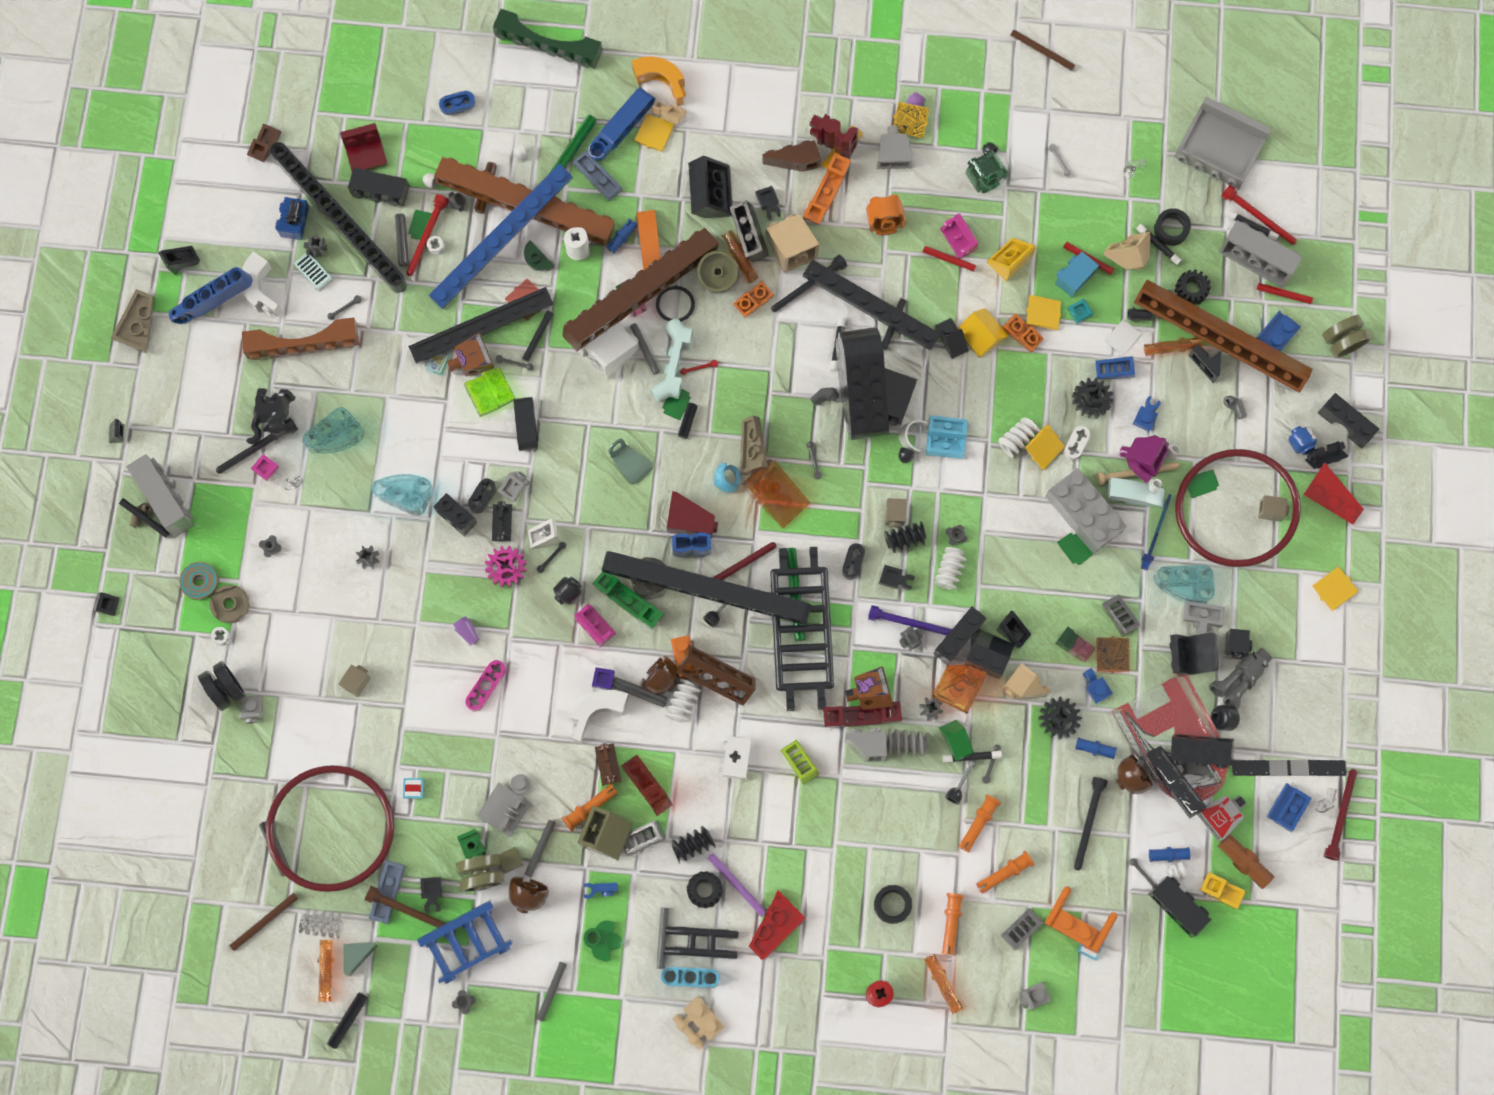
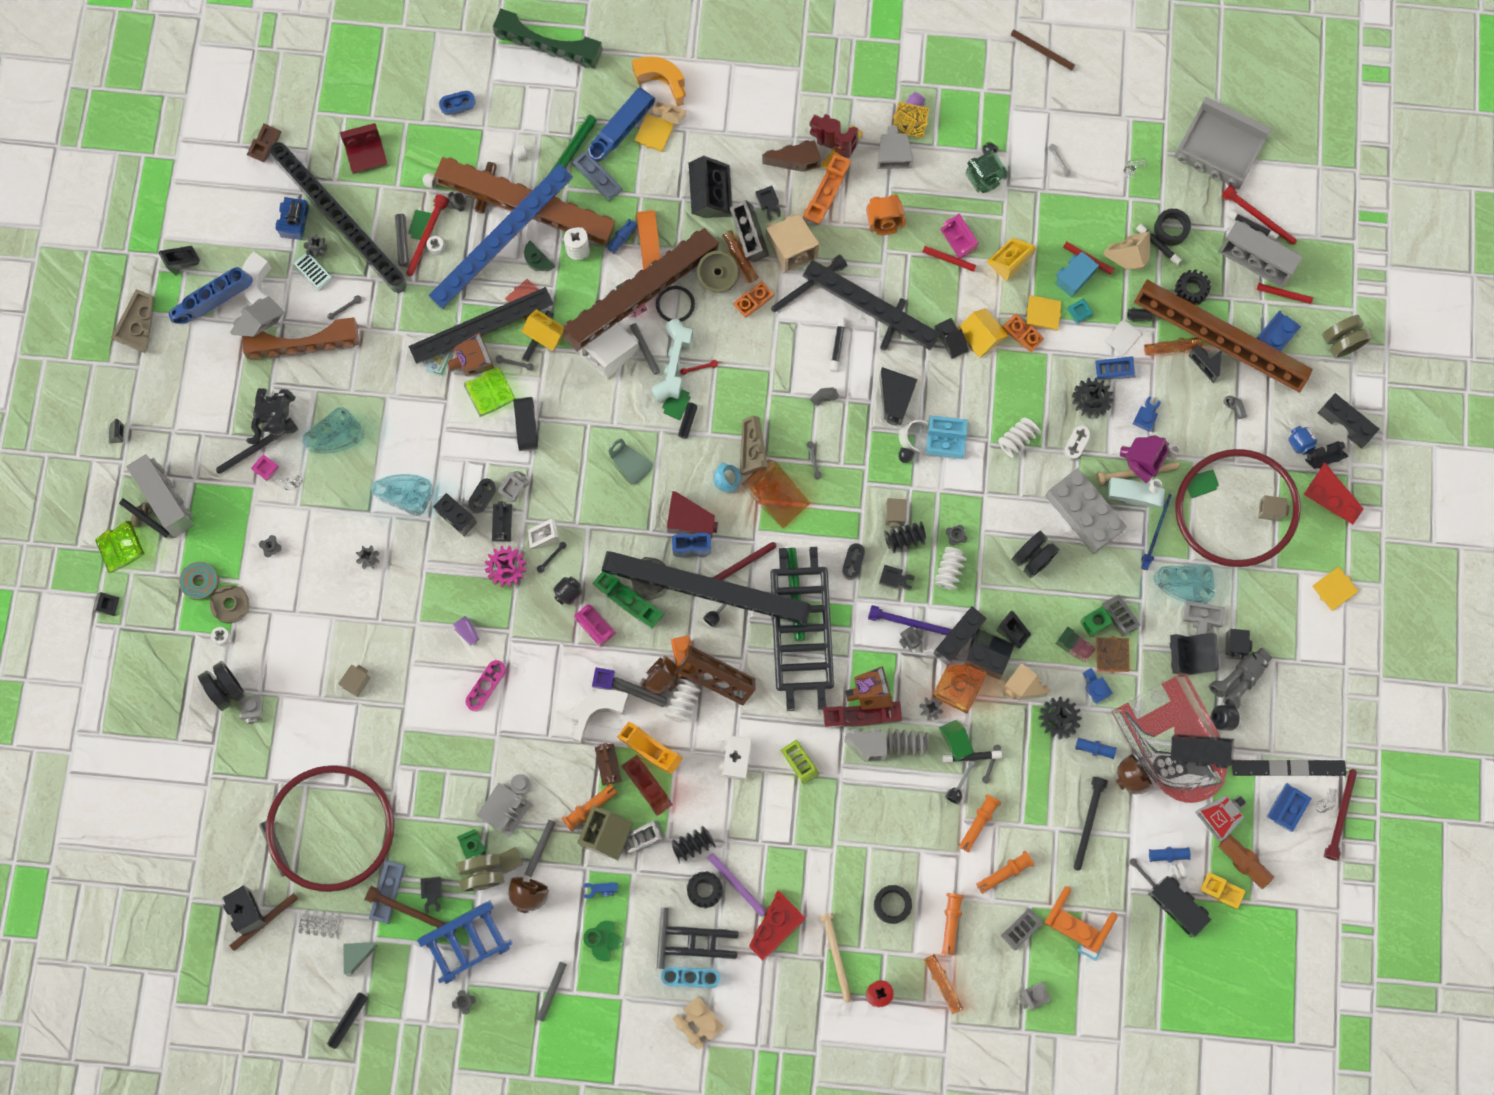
clear orange pin [317,940,334,1002] -> none
black brick [348,167,410,206] -> none
tile [403,778,424,799] -> none
black brick [836,327,889,440] -> none
yellow piece [1025,424,1065,470] -> none
green sticker [1057,533,1093,565] -> none
black tile [1144,746,1207,819] -> none
none -> clear neon green slope [95,521,145,573]
none -> black brick [222,885,266,936]
none -> light grey slope [230,296,284,337]
none -> yellow hinge [521,309,563,351]
none -> light orange arch [617,721,683,774]
none -> tan bar [819,913,852,1003]
none -> black wheel [1011,530,1060,579]
none -> green brick [1080,606,1113,638]

